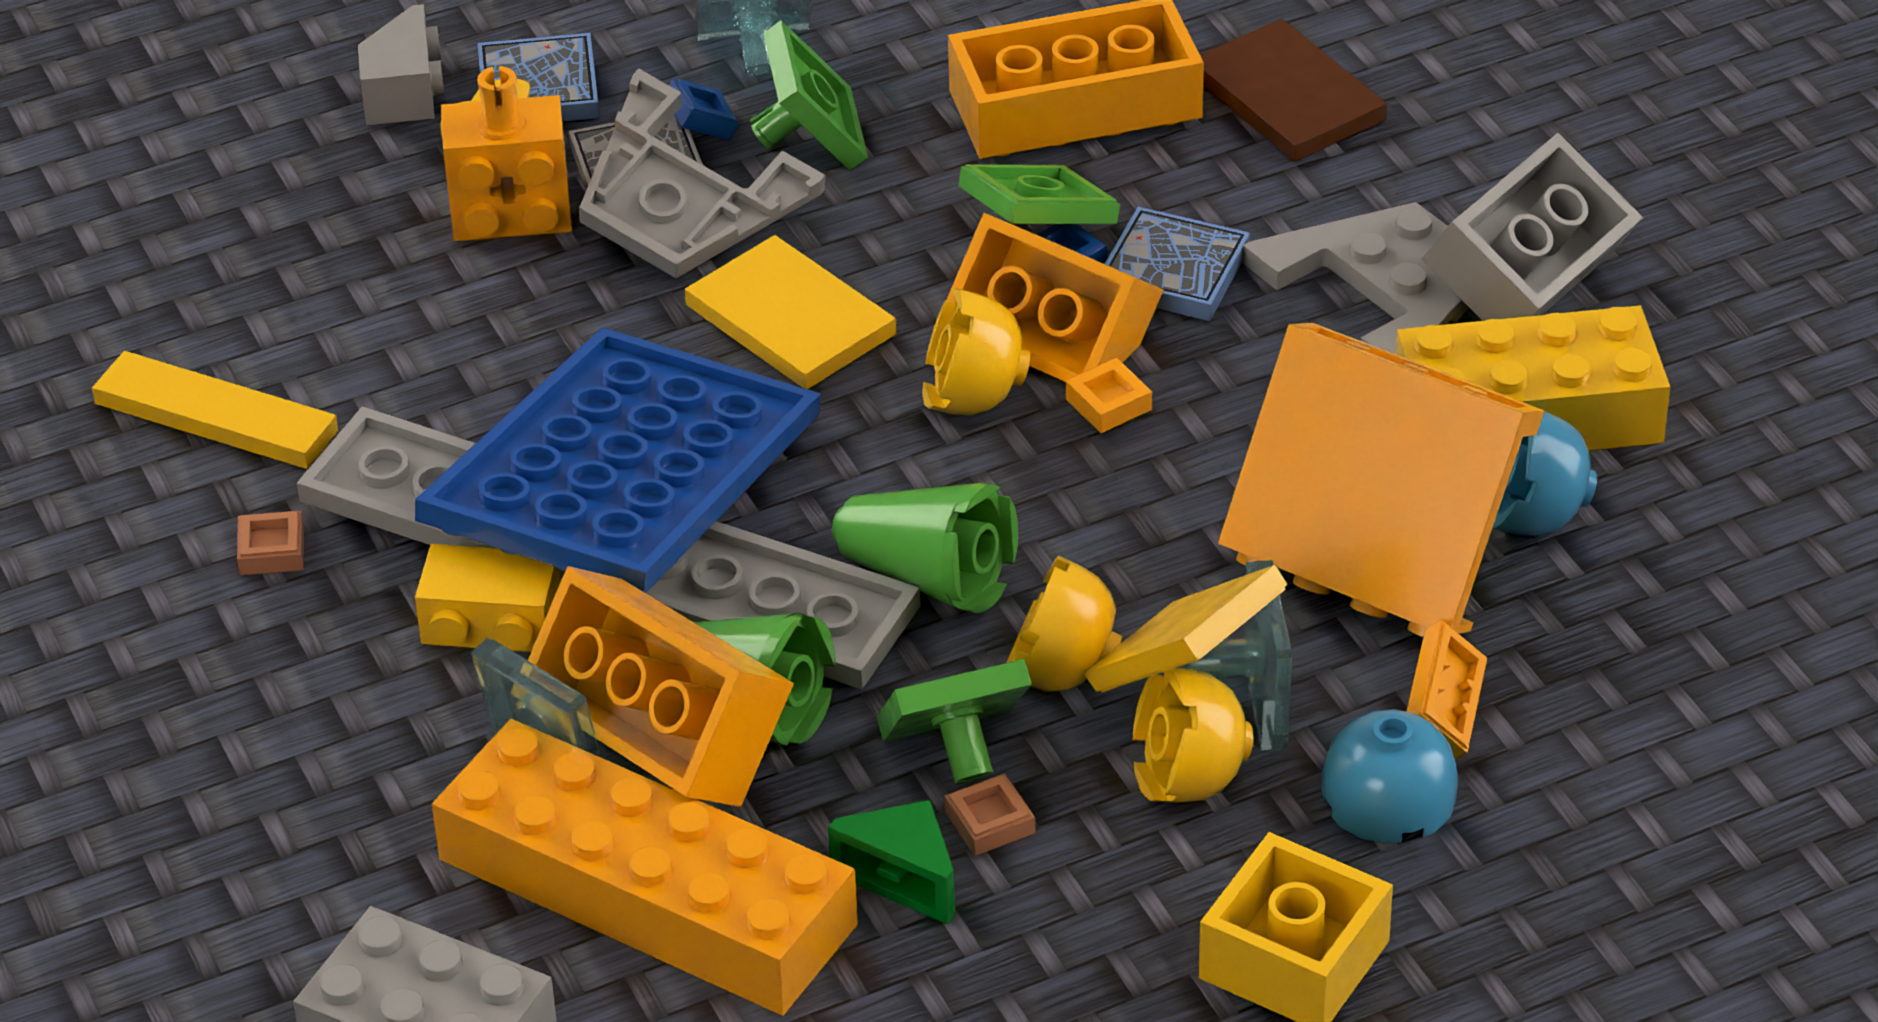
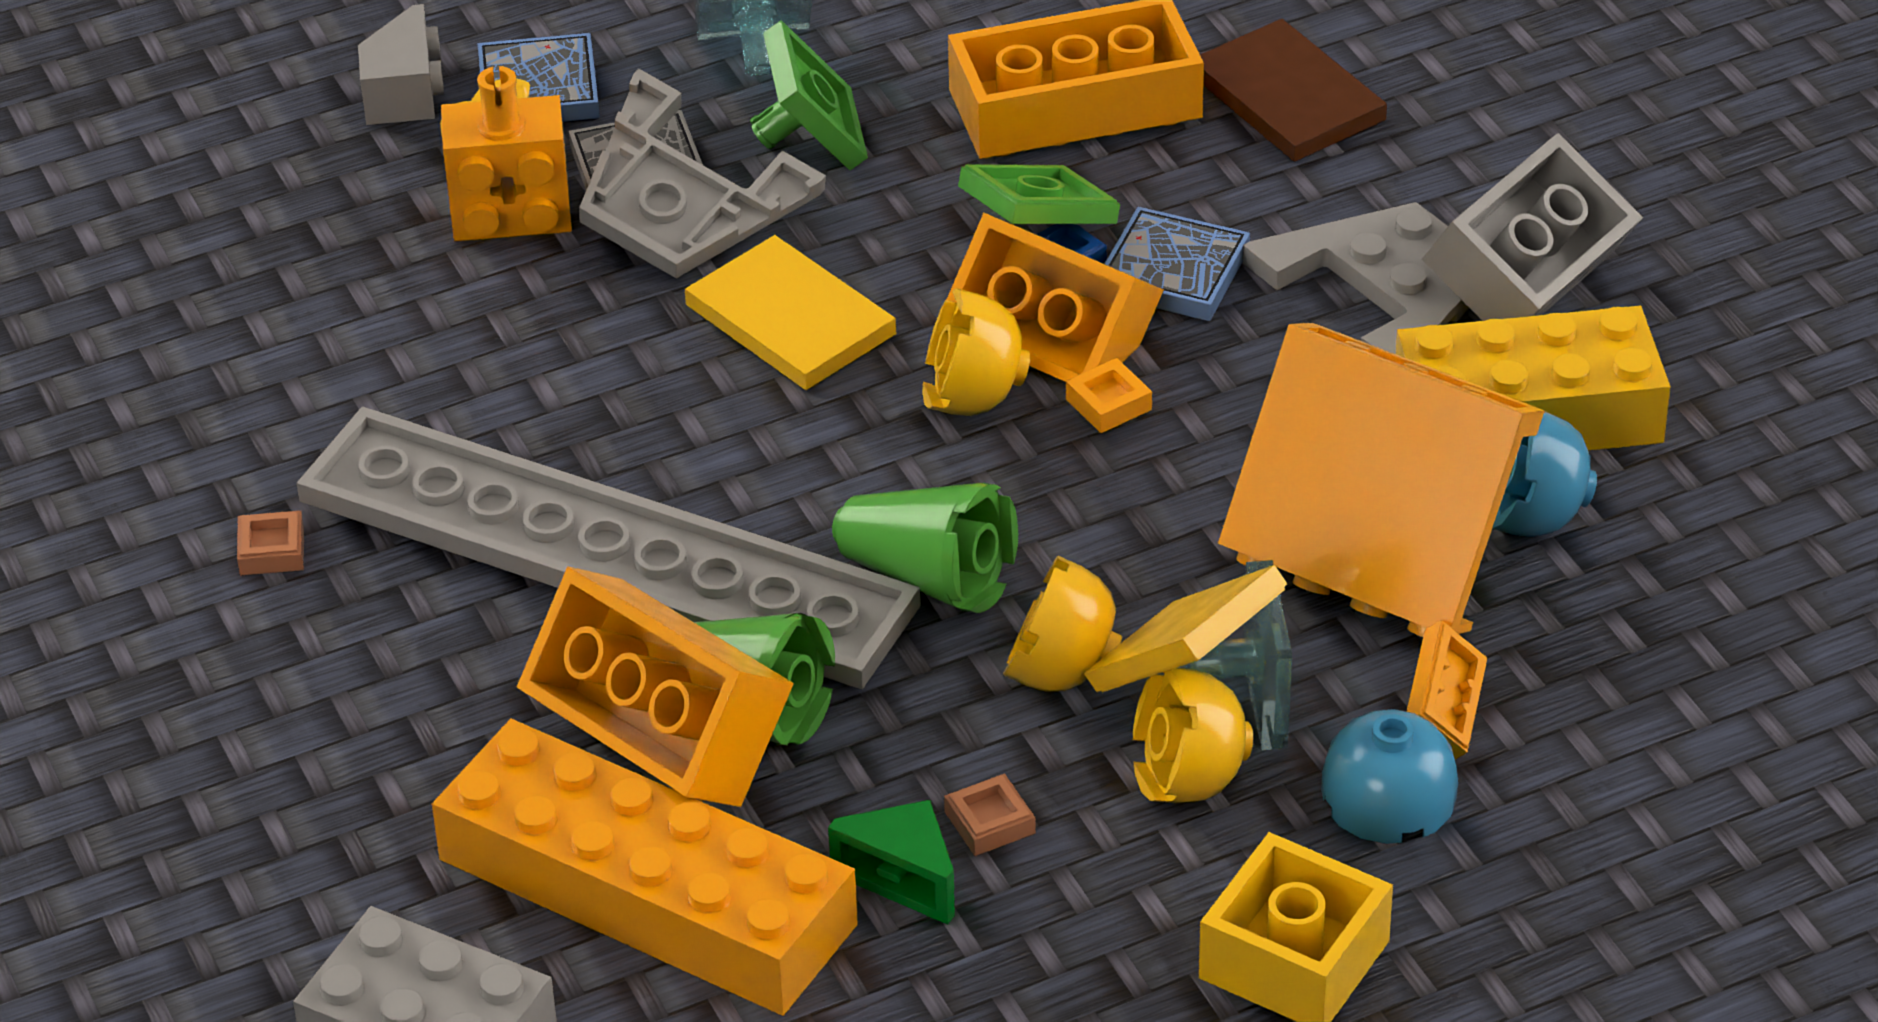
yellow tile [92,351,339,469] -> none
blue plate [415,327,821,593] -> none
yellow brick [415,544,561,652] -> none
clear light blue tile [471,638,601,757] -> none
blue tile [669,78,739,141] -> none
bright green tile [877,659,1032,785] -> none

